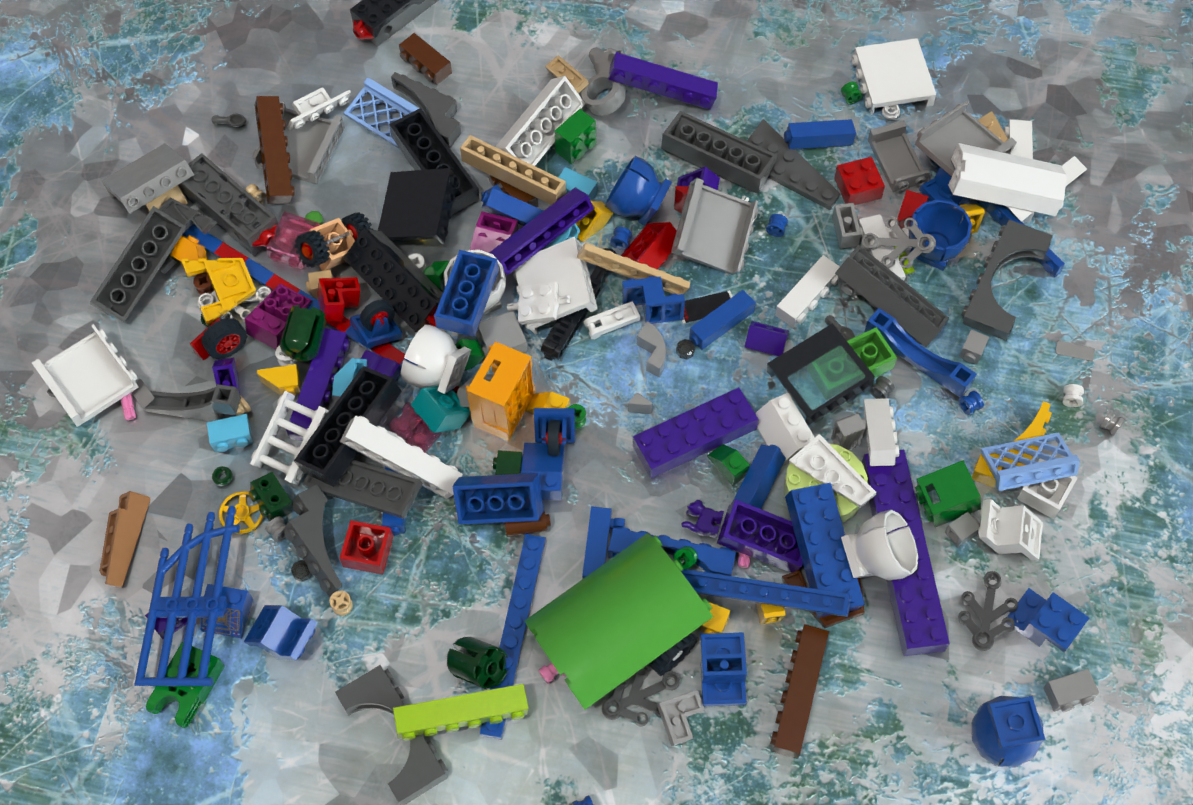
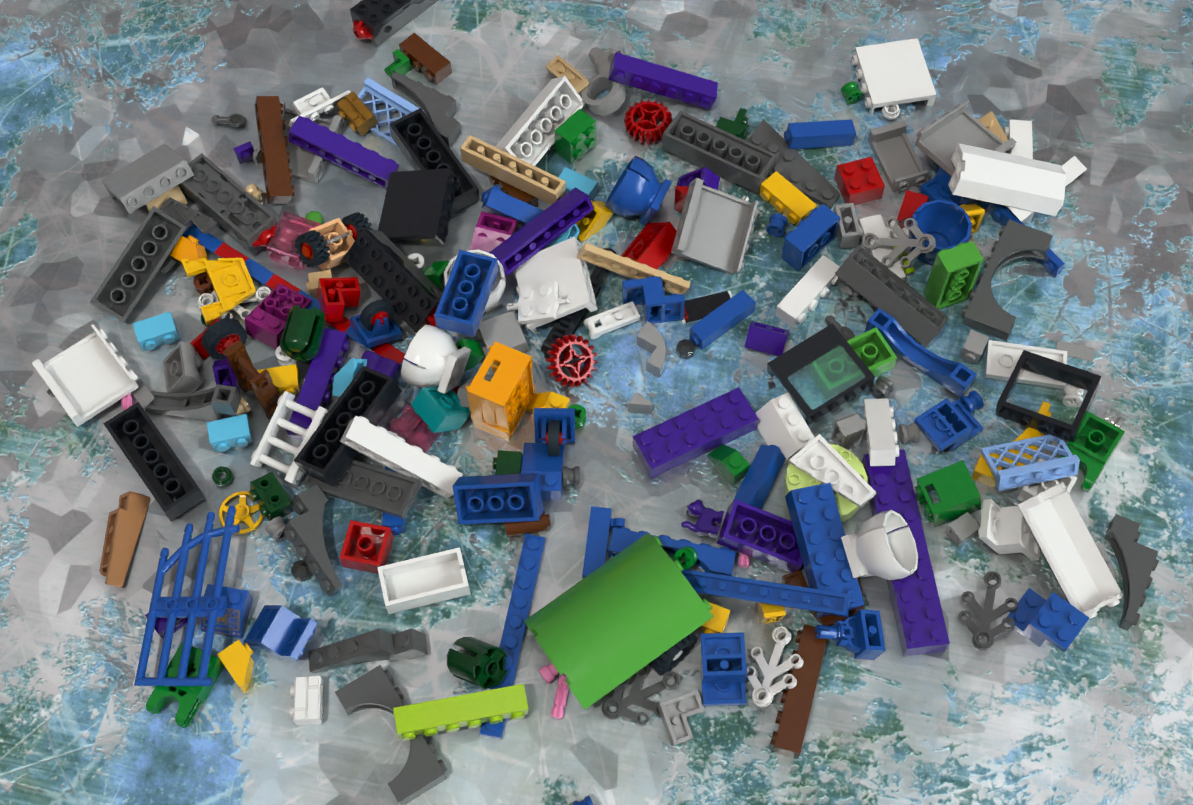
tan wheel [329,591,353,616] -> none
blue wheel [610,227,632,250] -> none
blue plate [971,696,1046,768] -> none
light grey brick [1043,669,1099,712] -> none
none -> black brick [103,402,206,521]
none -> medium azure brick [133,311,181,352]
none -> light grey brick [163,341,203,393]
none -> yellow slope [217,639,254,693]
none -> reddish brown fence [223,340,279,420]
none -> dark purple plate [233,141,254,164]
none -> dark purple brick [288,115,399,190]
none -> white brick [290,676,323,726]
none -> dark grey arch [308,628,427,673]
none -> pearl gold brick [337,92,378,135]
none -> white piece [377,547,471,614]
none -> green panel [384,49,411,78]
none -> red gear [545,334,598,388]
none -> bright pink axle [551,676,569,719]
none -> dark grey wheel [563,466,580,486]
none -> red gear [624,99,673,145]
none -> dark green brick [716,108,749,140]
none -> white plant [746,626,804,707]
none -> yellow brick [759,171,817,226]
none -> blue brick [782,204,840,272]
none -> blue brick [815,609,886,660]
none -> light grey wheel [898,422,920,444]
none -> blue bracket [914,398,983,452]
none -> bright green brick [923,241,984,310]
none -> white plate [985,340,1067,389]
none -> black window [995,350,1101,443]
none -> white panel [1018,482,1123,619]
none -> green brick [1059,412,1125,492]
none -> dark grey arch [1104,514,1159,630]

